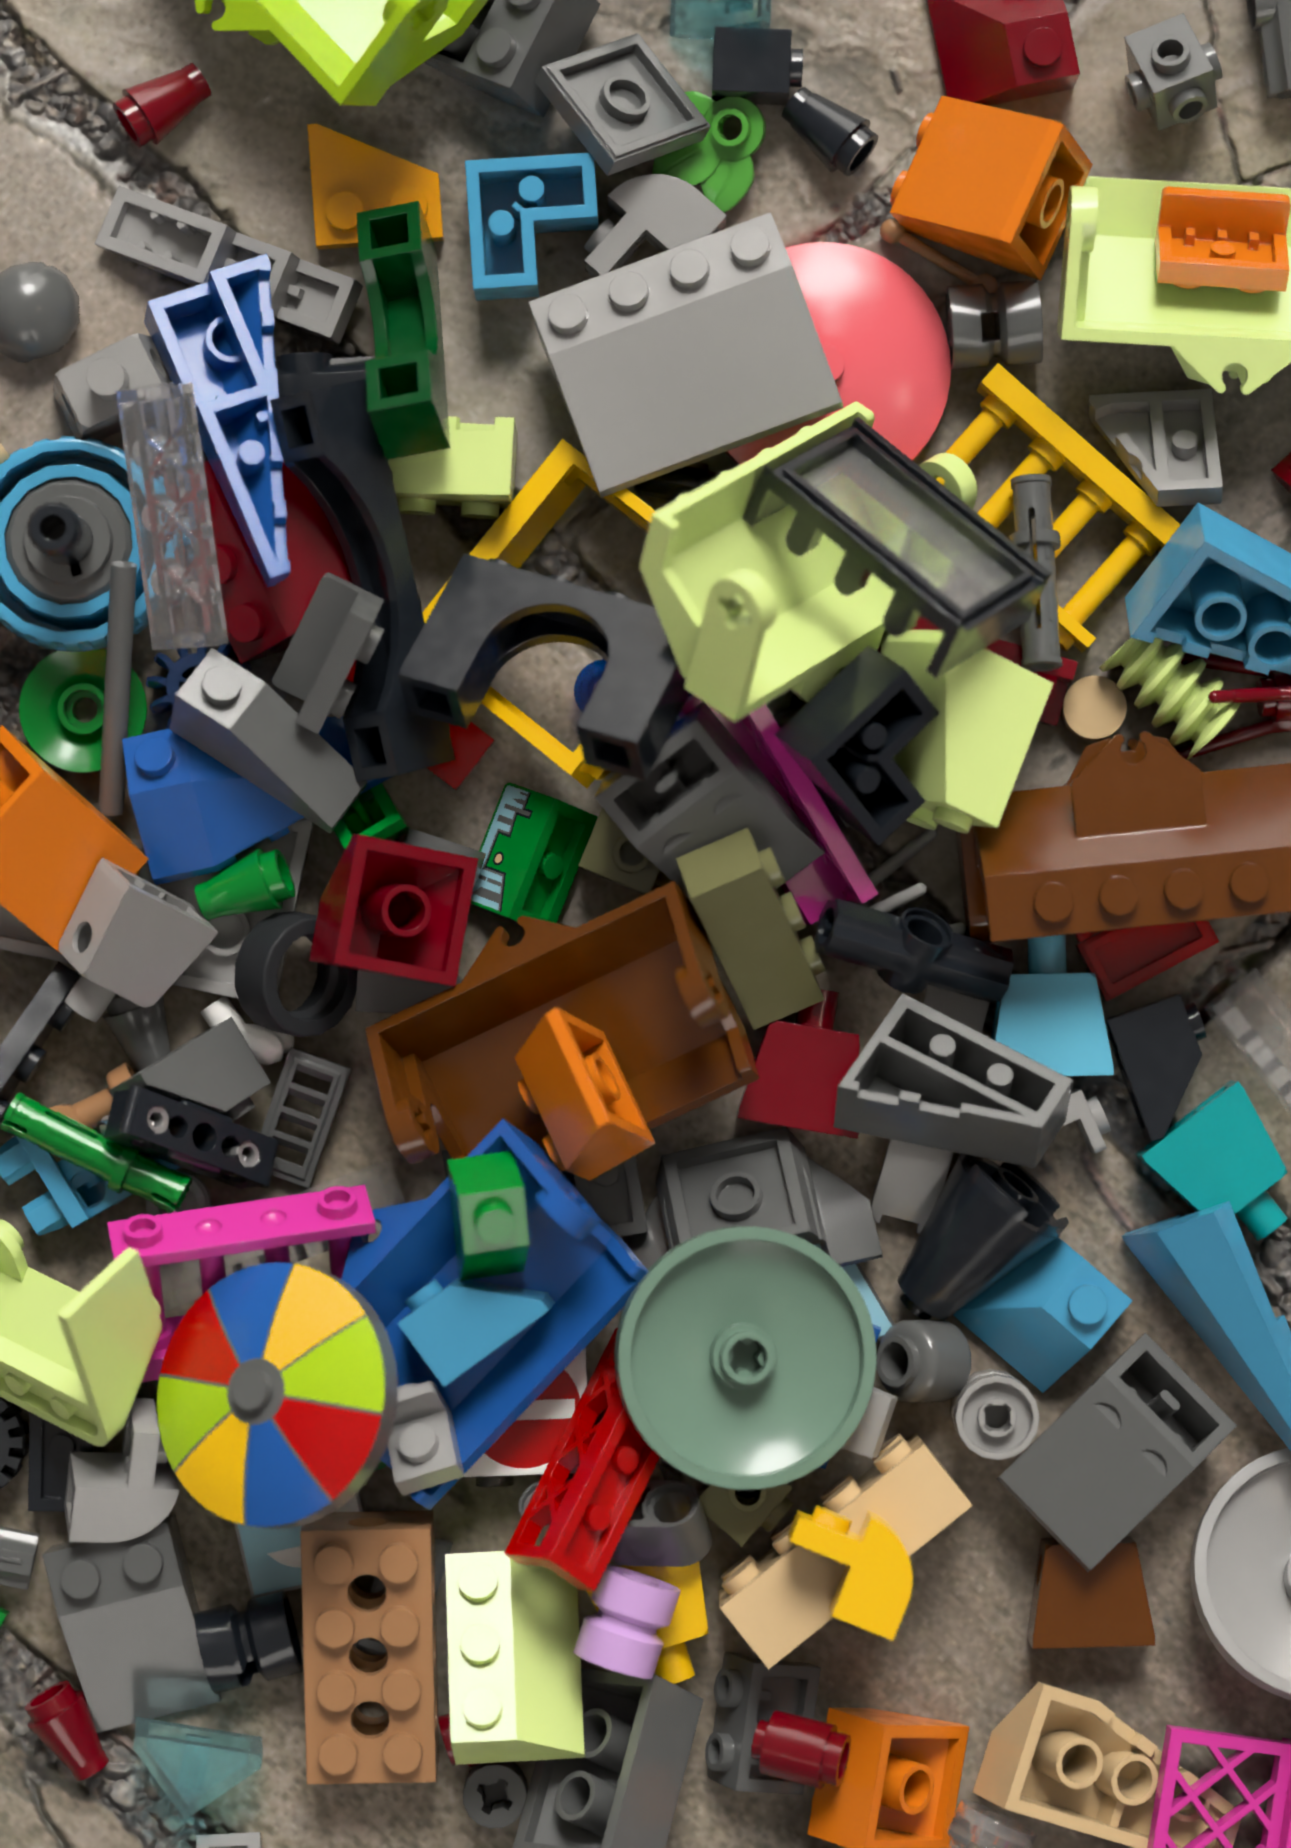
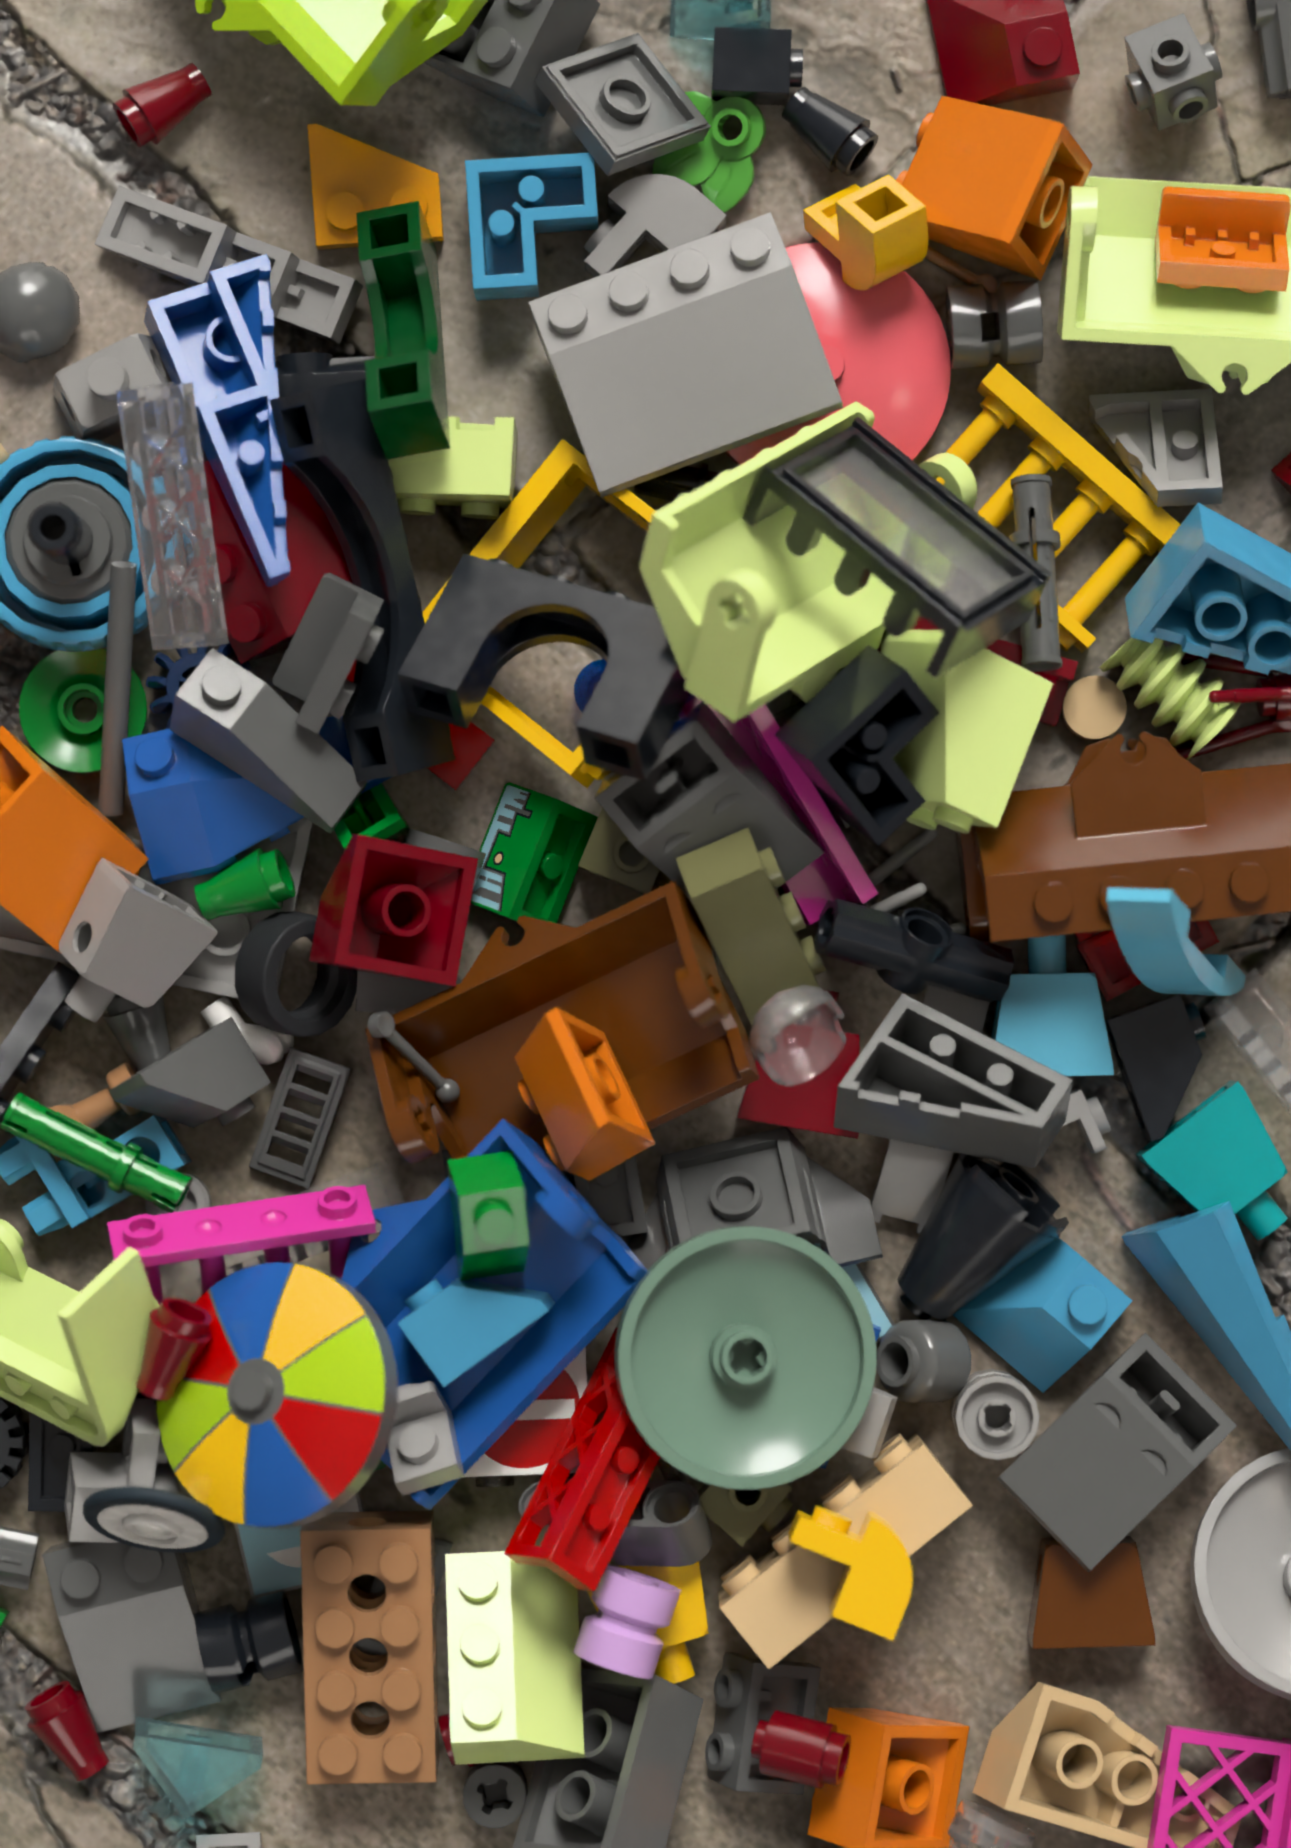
black piece [100,1086,279,1189] -> none
none -> wheel [83,1487,225,1553]
none -> dark red cone [136,1298,212,1401]
none -> dark grey hinge [368,1011,460,1104]
none -> clear hair [749,985,847,1087]
none -> yellow brick [803,174,928,291]
none -> medium azure slope [1106,888,1246,996]

